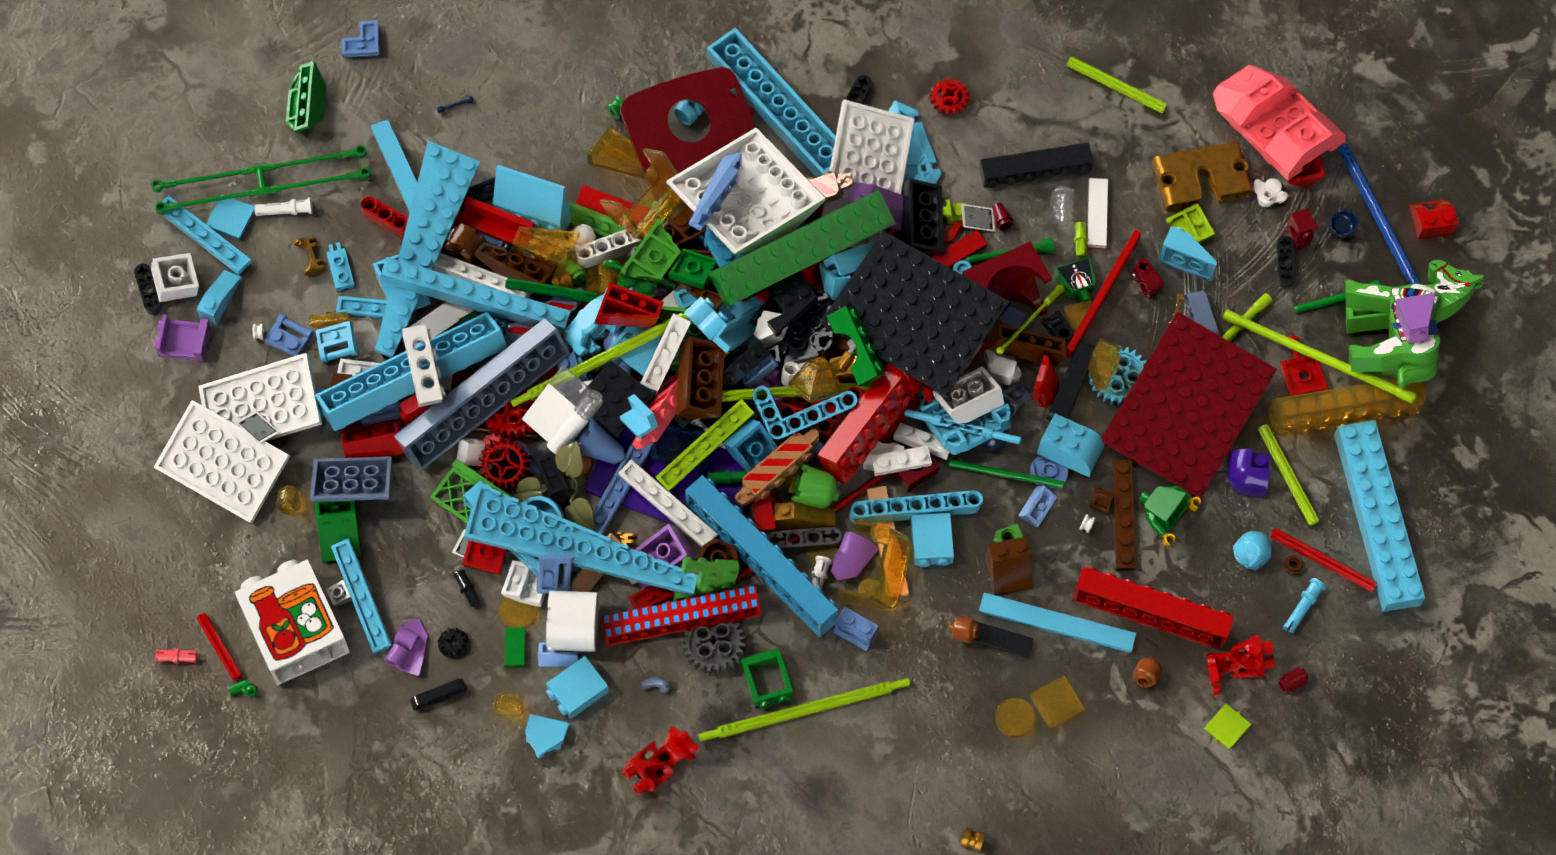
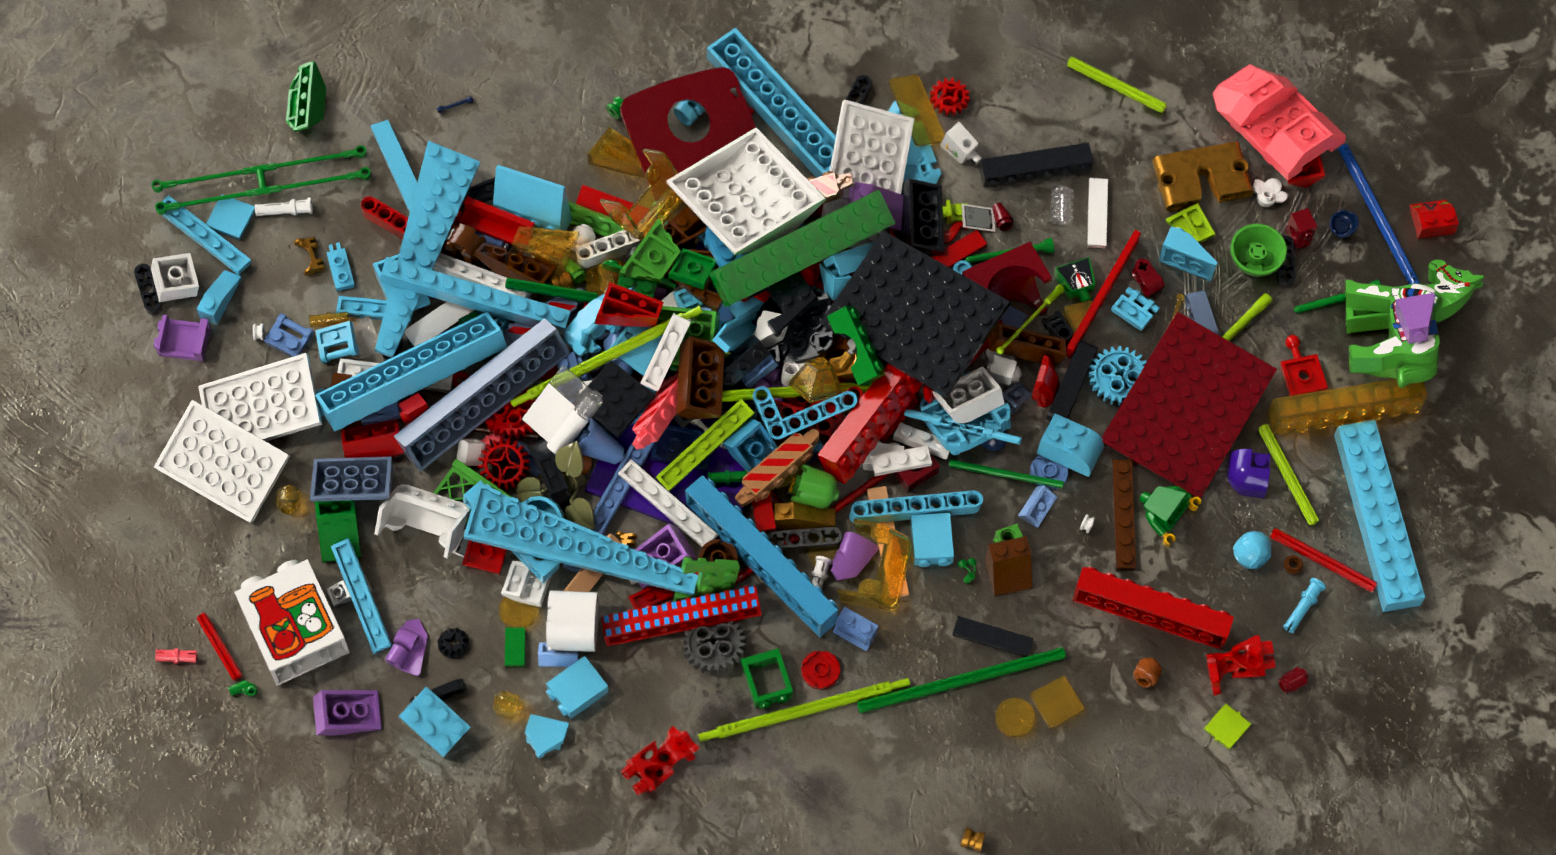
sticker [235,411,280,444] -> none
medium blue plate [342,20,379,58] -> none
white brick [402,324,445,407] -> none
black axle [454,570,480,607] -> none
medium blue plate [536,553,574,594] -> none
medium azure panel [620,394,659,438] -> none
sand blue arm [641,676,671,693] -> none
medium azure brick [684,297,728,341] -> none
medium blue wedge [688,152,742,231] -> none
dark orange head [949,616,980,643] -> none
medium azure tile [979,593,1136,653] -> none
lime axle [1074,222,1089,259] -> none
clear yellow slope [1088,338,1122,393] -> none
reddish brown tile [1089,487,1114,513] -> none
lime piece [1222,309,1417,404] -> none
none -> medium lavender slope [313,690,381,735]
none -> white windscreen [375,484,470,558]
none -> medium azure brick [398,687,470,757]
none -> red tile [801,651,840,690]
none -> green axle [857,647,1066,713]
none -> clear yellow piece [888,75,944,147]
none -> white torso [940,122,982,166]
none -> green piece [957,558,977,584]
none -> medium azure plate [1111,287,1160,332]
none -> bright green piece [1230,224,1287,277]

